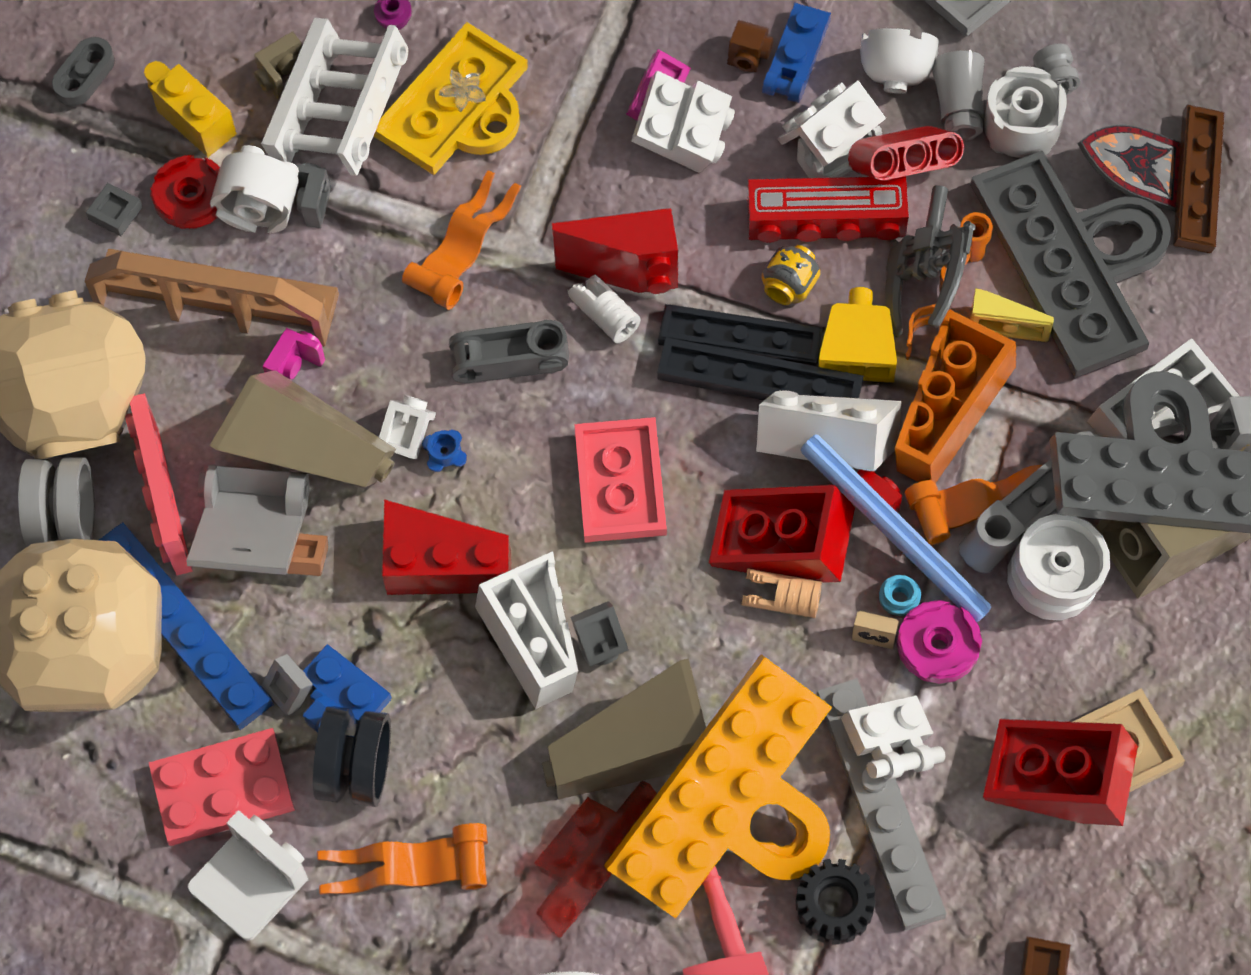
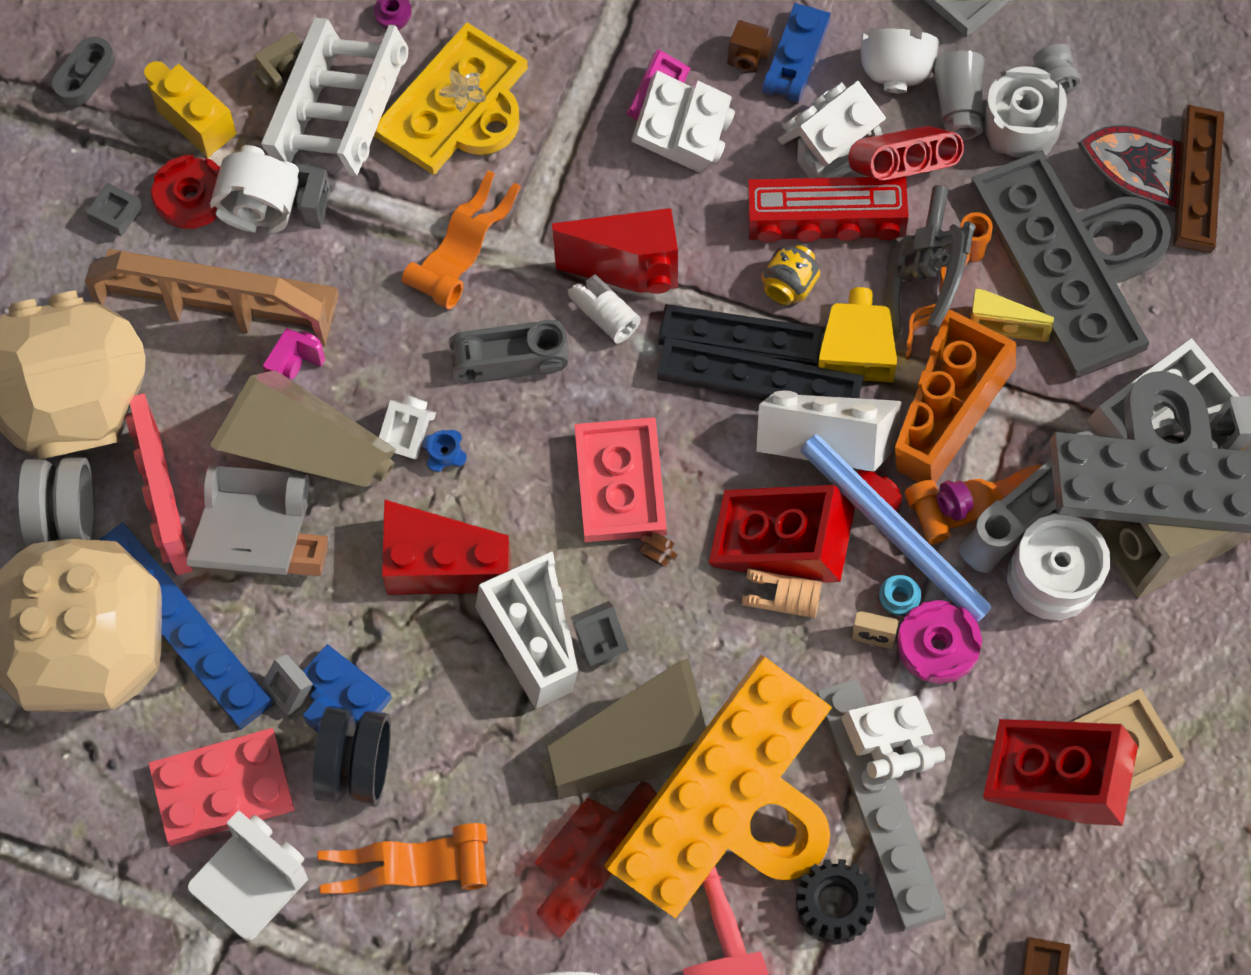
none -> reddish brown plate [638,532,678,568]
none -> magenta plate [937,480,973,521]

